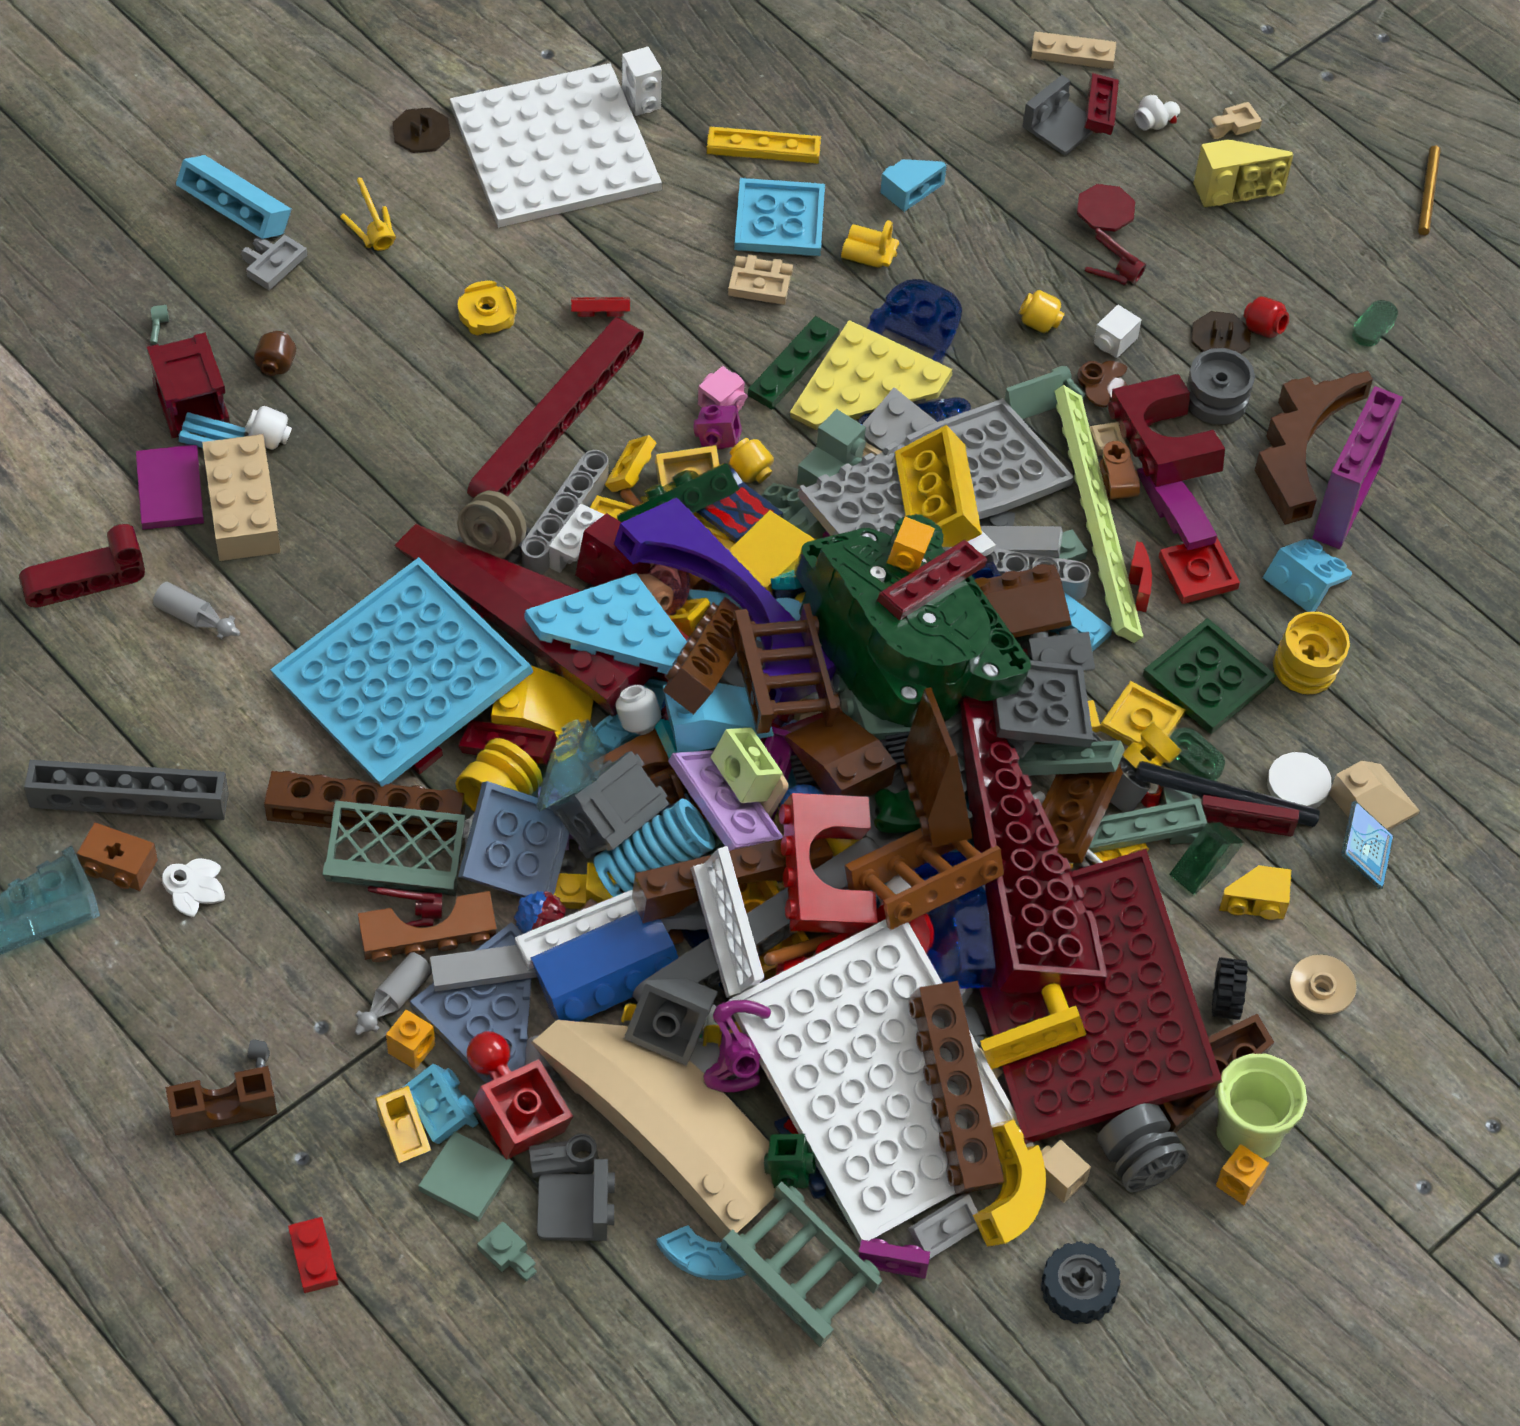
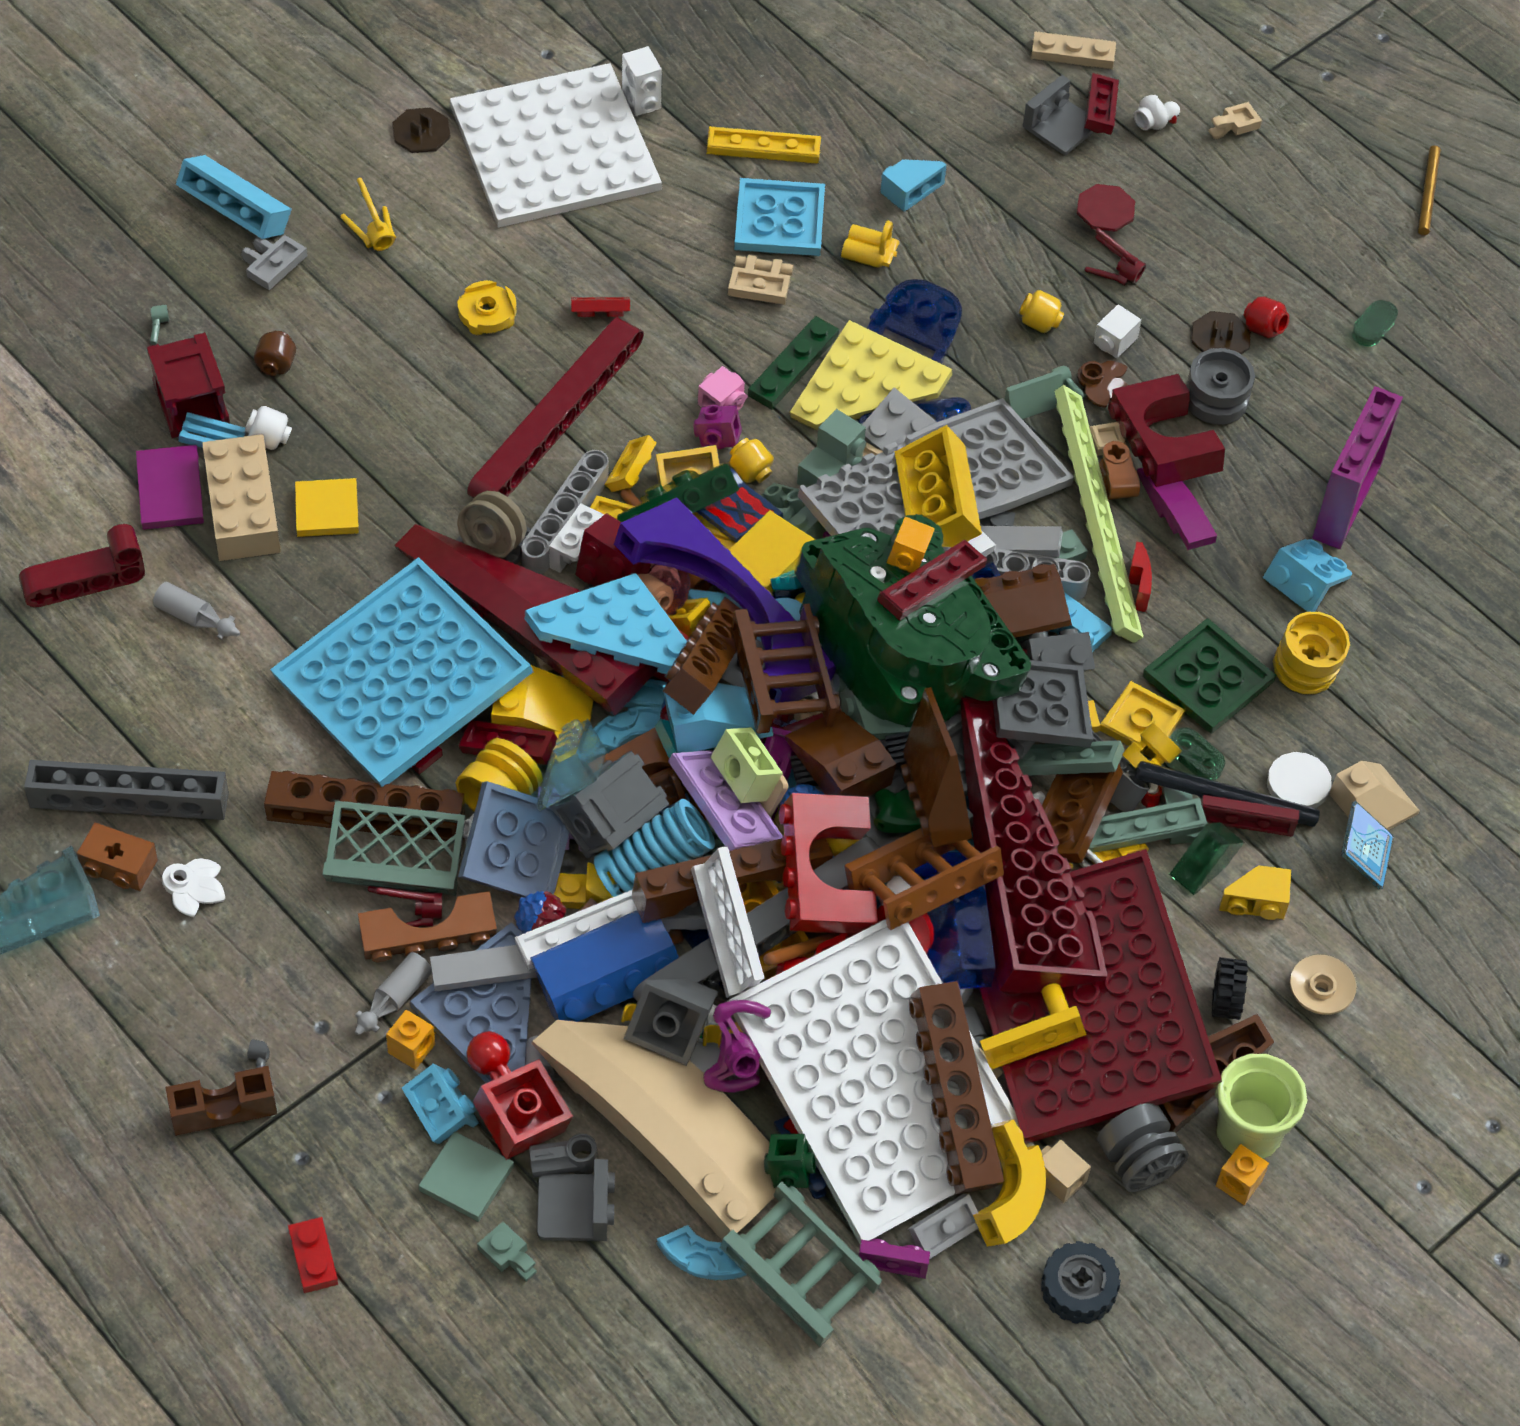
yellow slope [375,1085,431,1163] -> none
white head [616,685,661,735] -> none
red plate [1158,538,1240,604] -> none
light yellow slope [1193,139,1293,208] -> none
reddish brown arch [1254,371,1373,525] -> none
none -> yellow tile [295,478,359,537]

